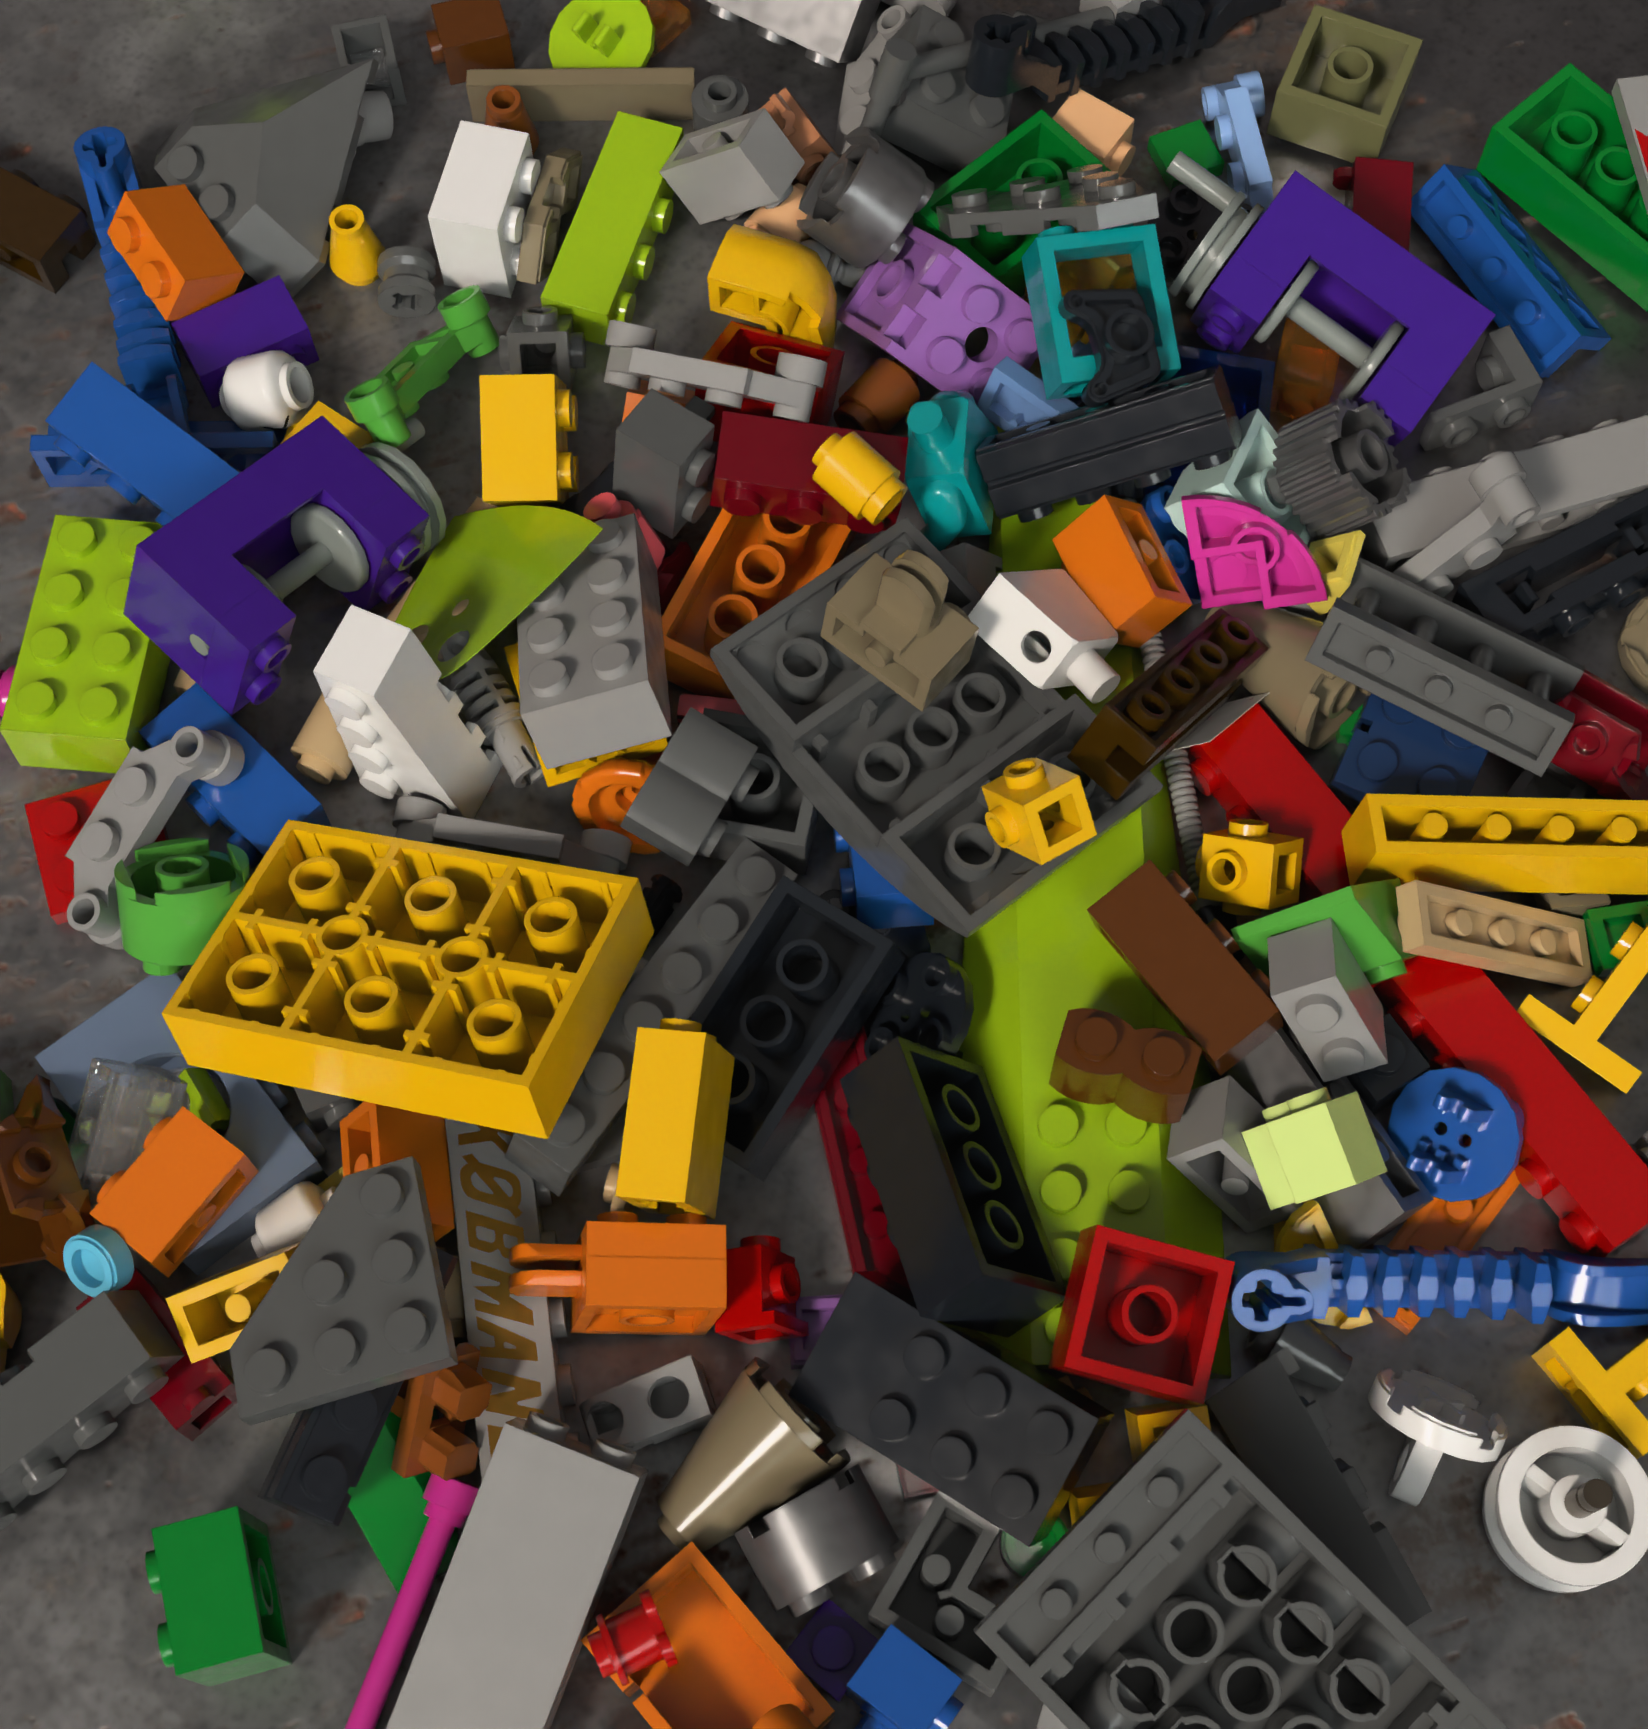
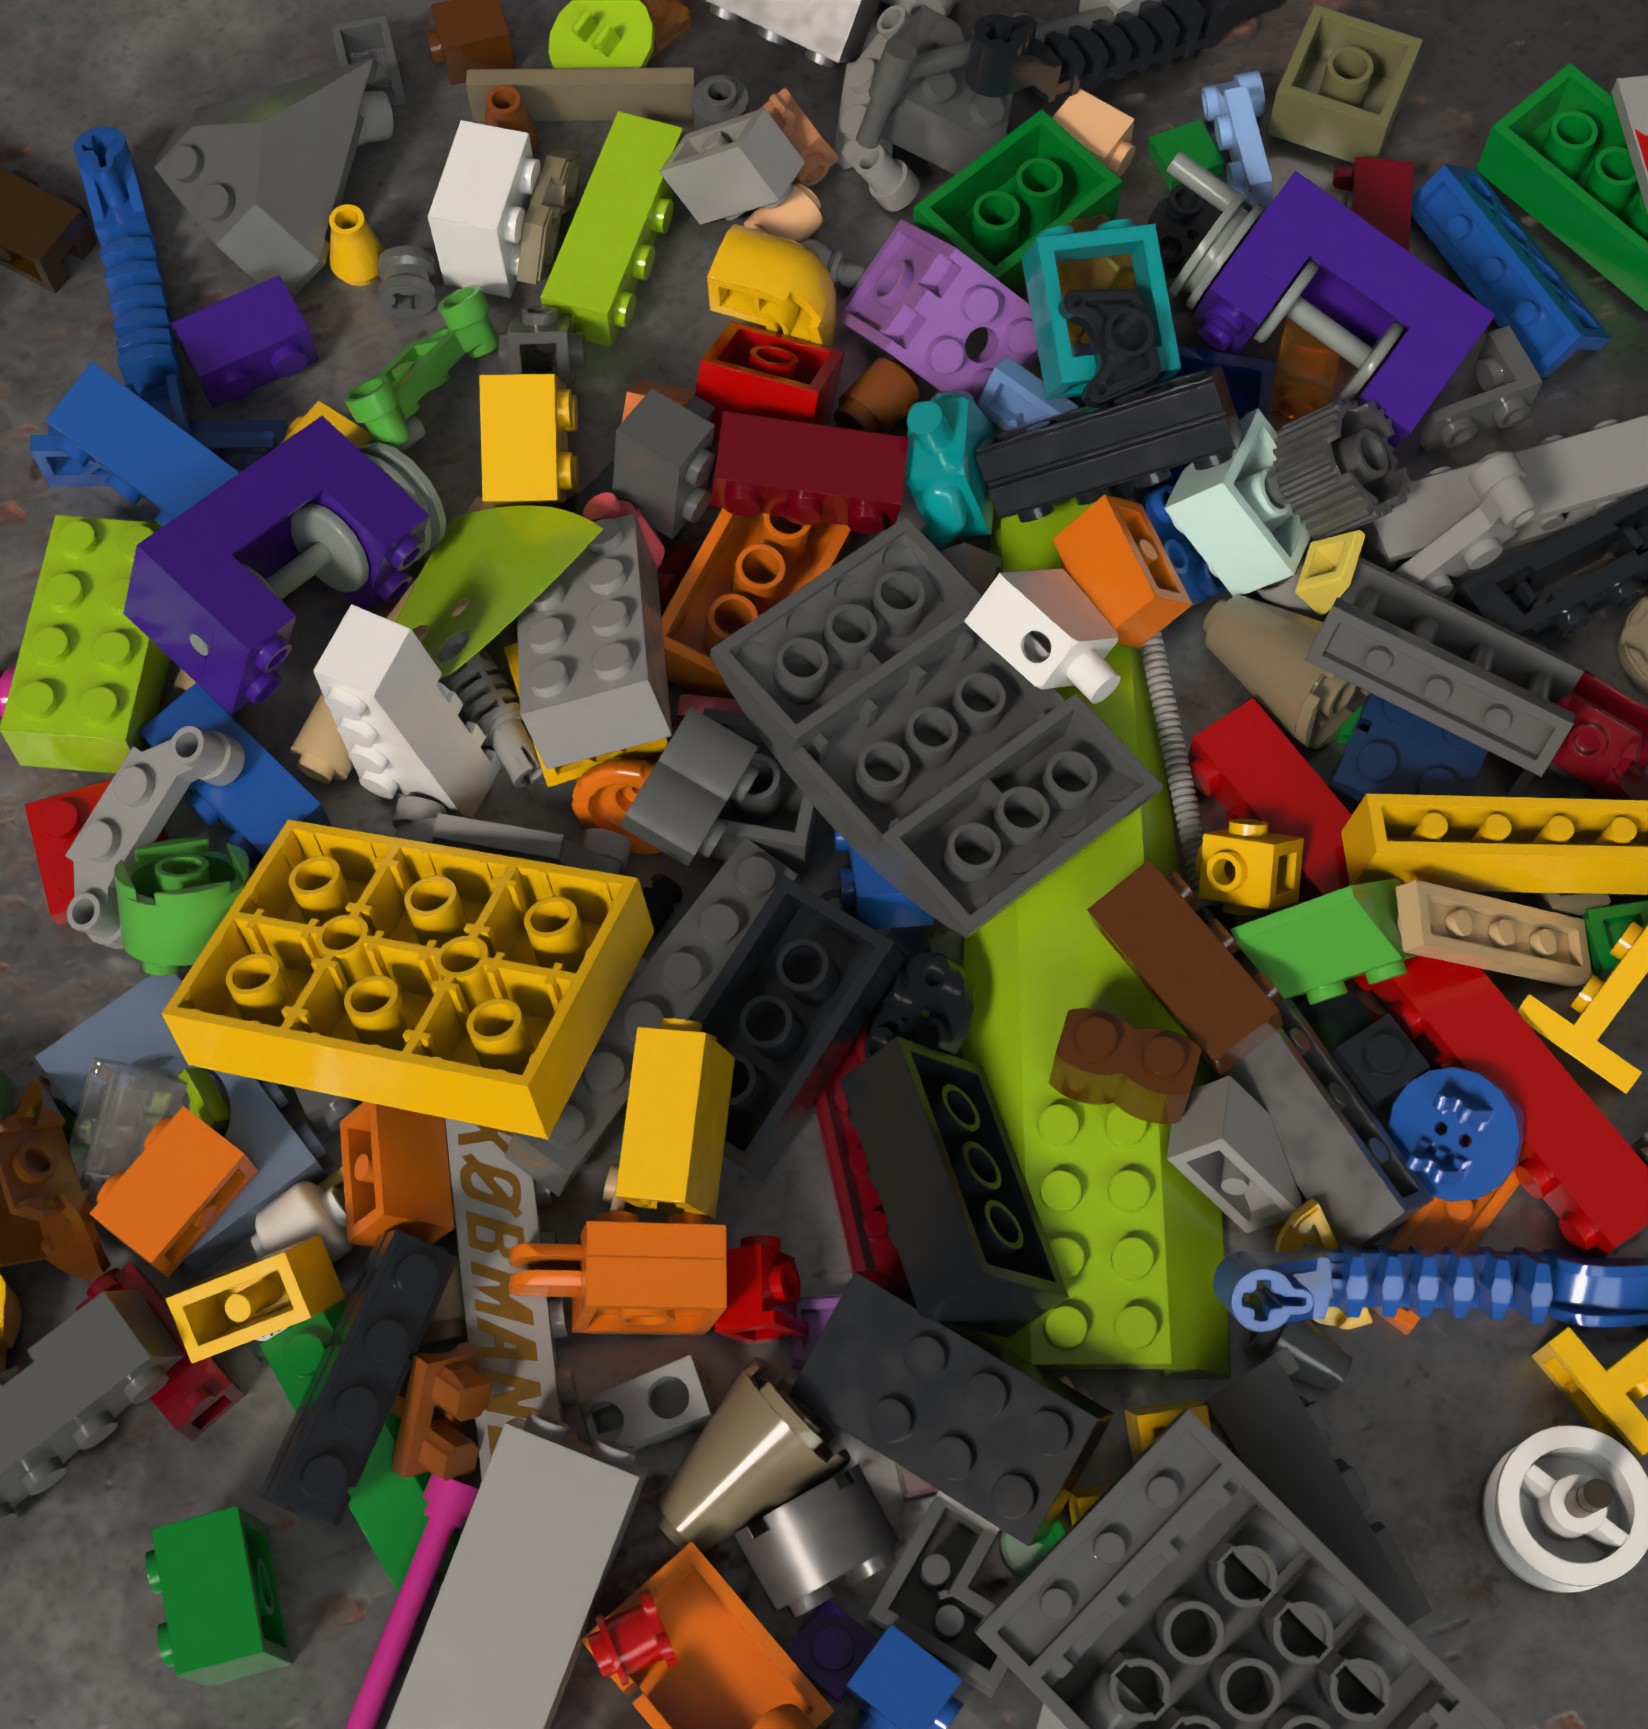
medium azure tile [63,1224,134,1298] -> none
orange brick [107,184,245,322] -> none
white head [219,350,314,432] -> none
dark grey plate [230,1156,458,1426] -> none
light grey plate [603,320,828,423] -> none
flat silver brick [797,126,935,268] -> none
yellow brick [812,431,908,526] -> none
dark tan brick [820,550,979,712] -> none
dark grey plate [936,164,1159,239] -> none
yellow brick [981,757,1097,865] -> none
red brick [1048,1224,1235,1405] -> none
dark brown brick [1067,608,1269,800] -> none
white sticker [1172,692,1270,751] -> none
dark pink brick [1181,495,1328,609] -> none
yellowish green brick [1241,1087,1388,1210] -> none
light grey brick [1267,918,1388,1082] -> none
white tile [1367,1368,1510,1507] -> none

